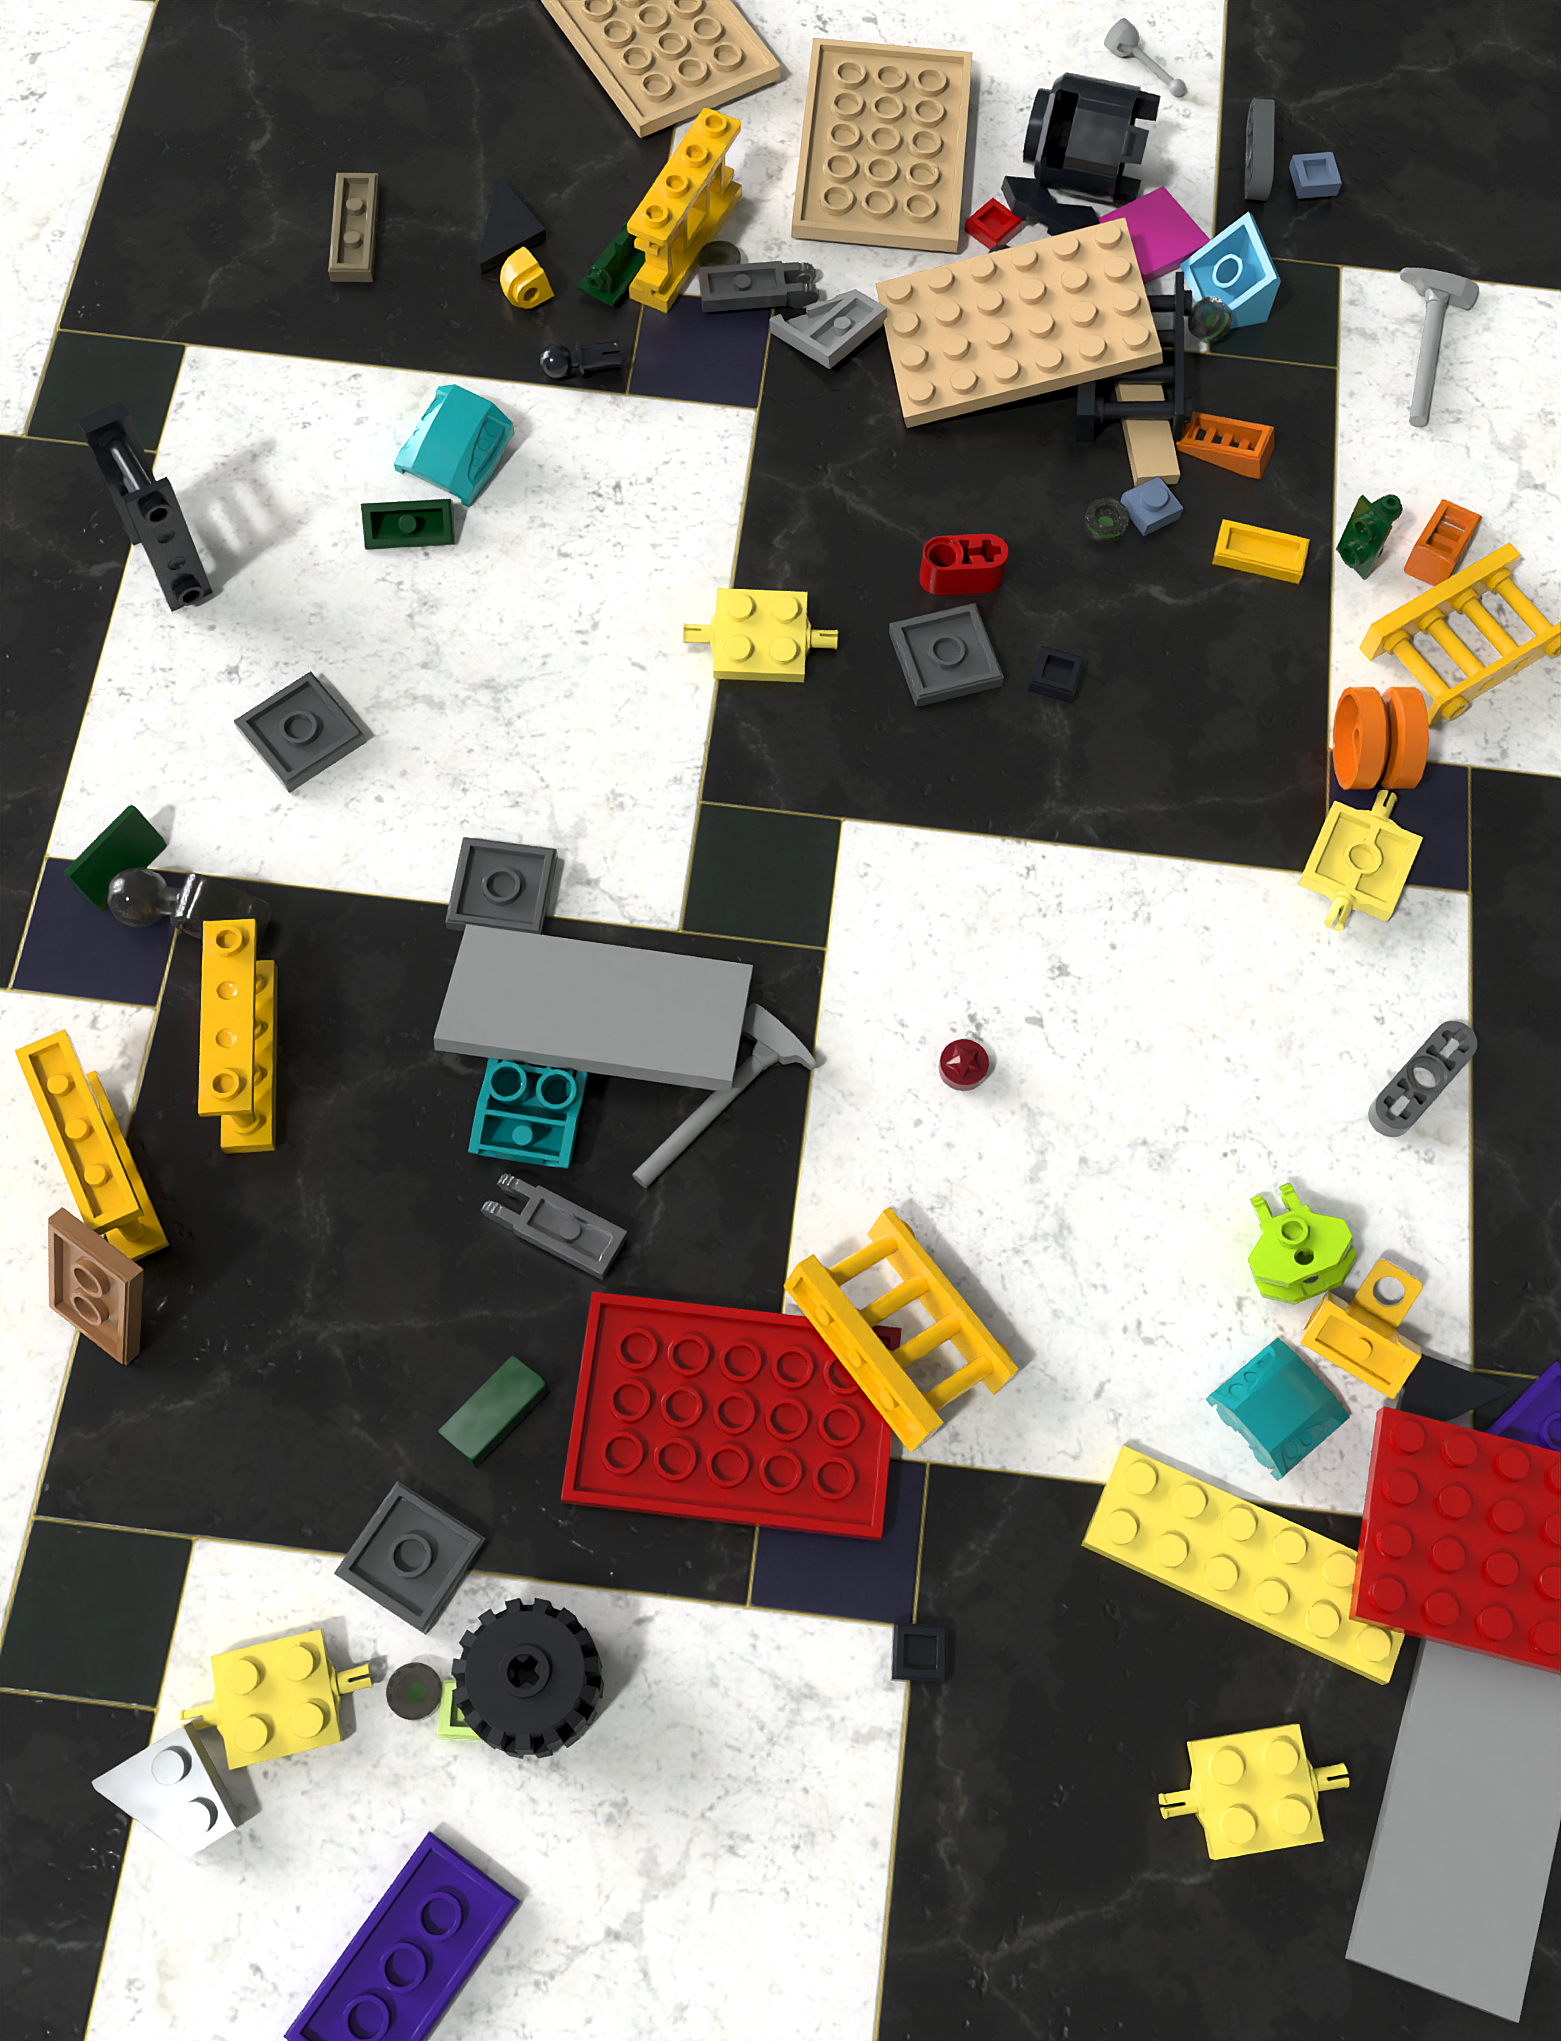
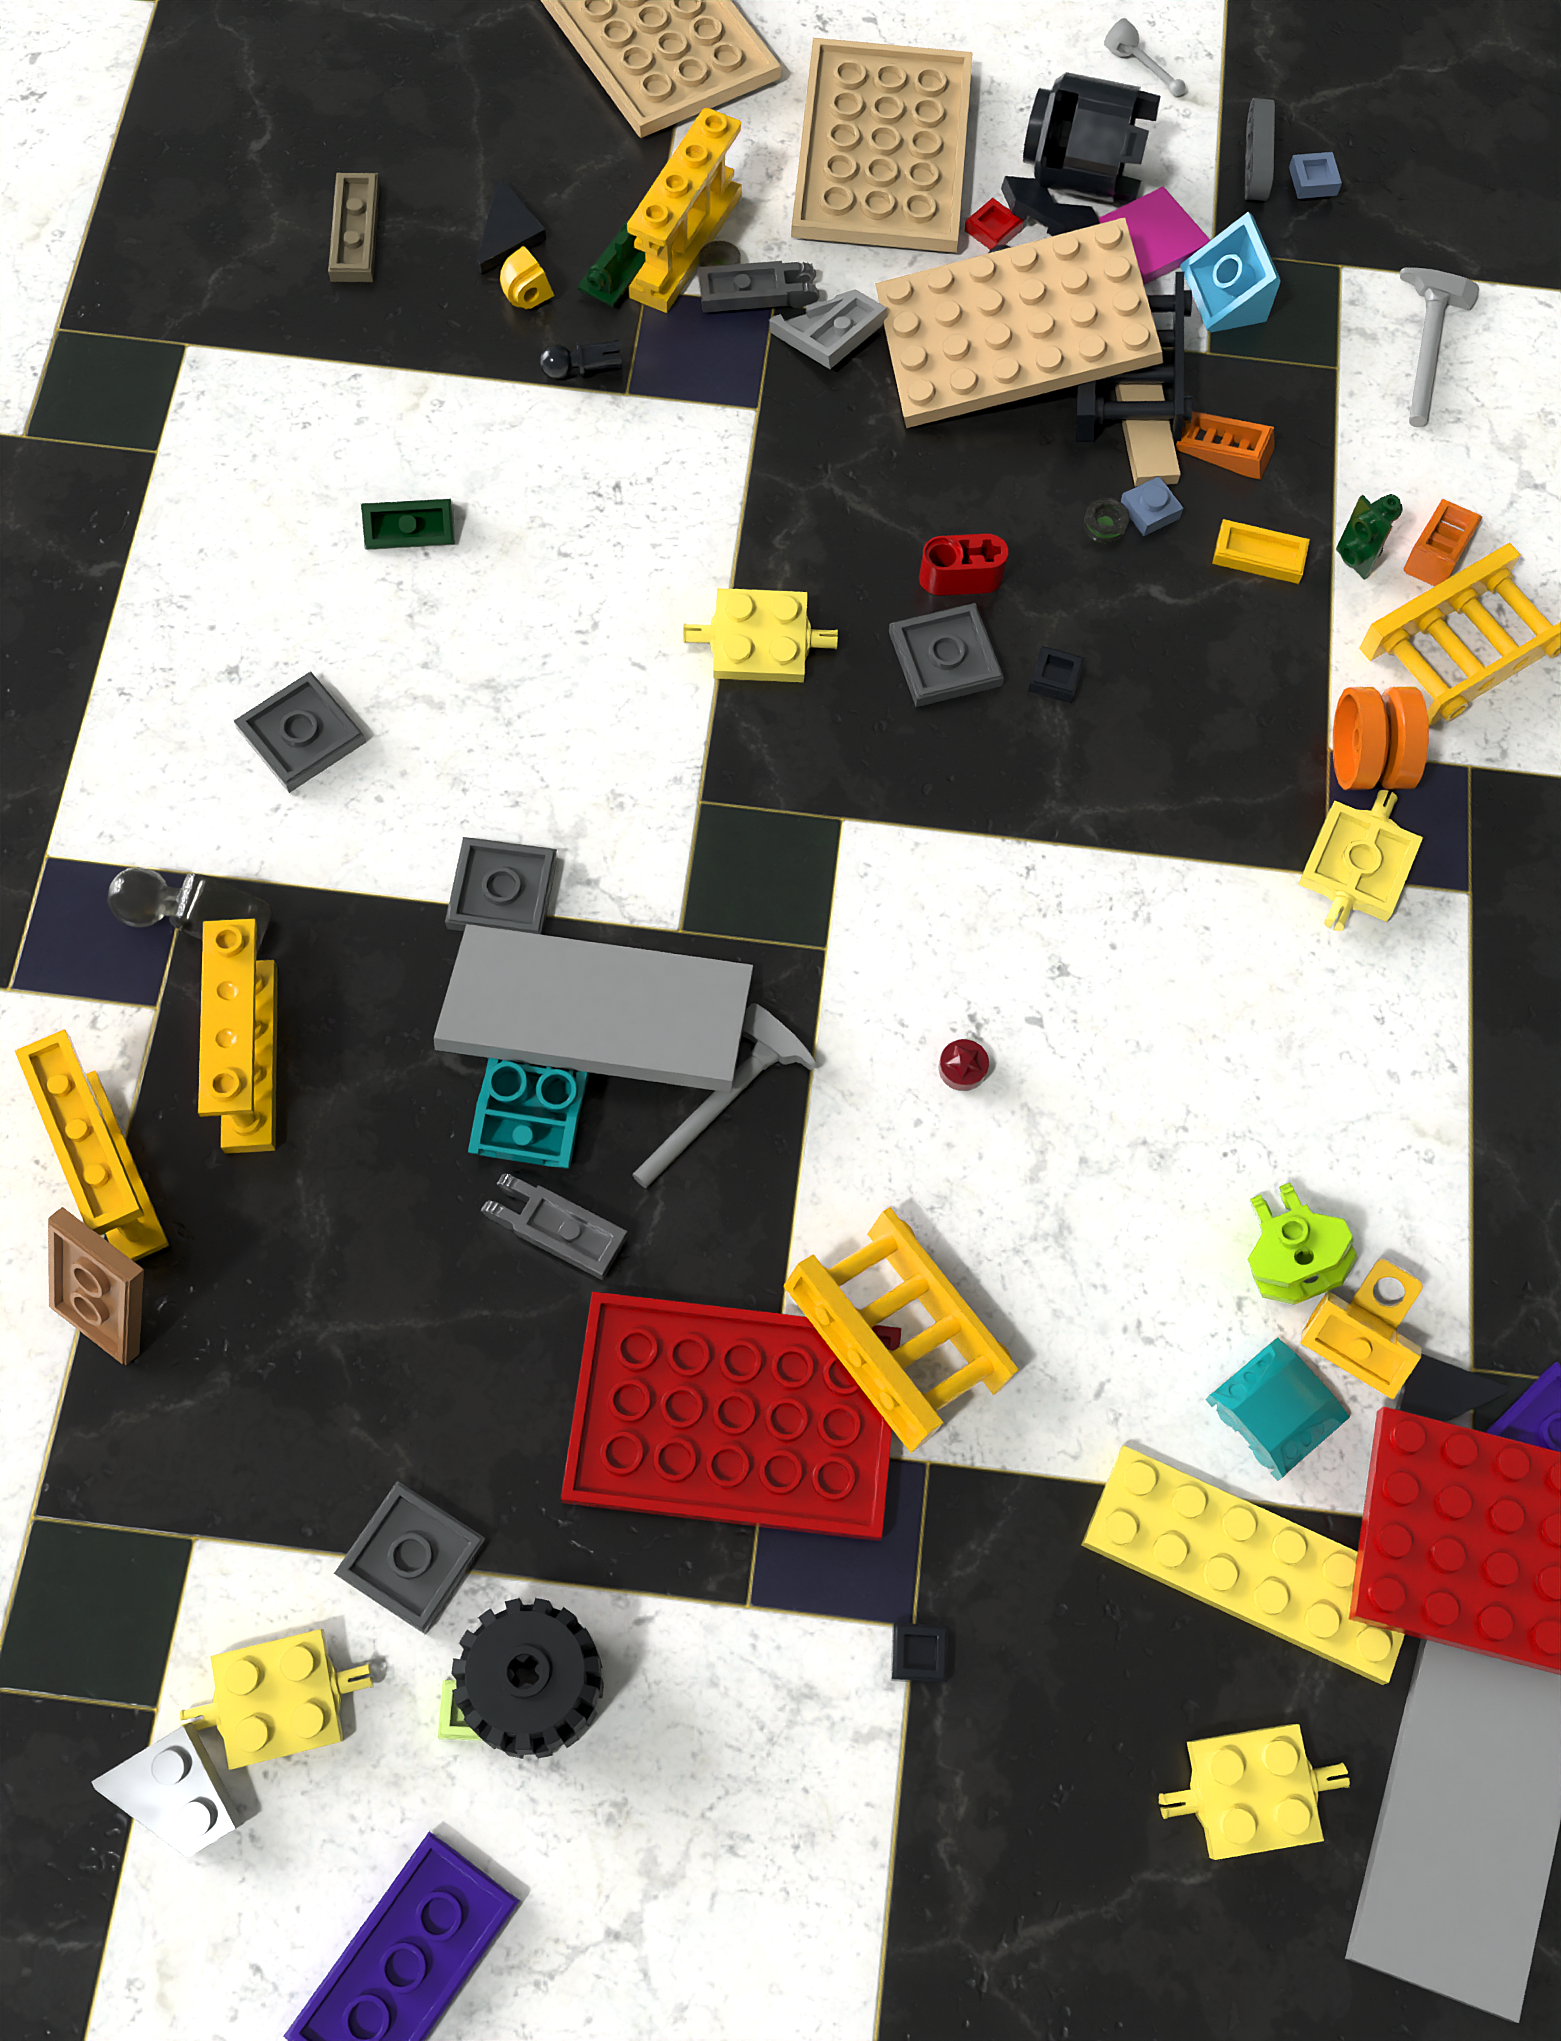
dark green slope [64,804,167,911] -> none
black fence [77,401,213,612] -> none
clear smoke tile [386,1662,443,1722] -> none
teal slope [394,384,514,507] -> none
dark green slope [438,1355,550,1468] -> none
clear smoke tile [1188,296,1233,343] -> none
dark grey beam [1368,1021,1478,1137] -> none

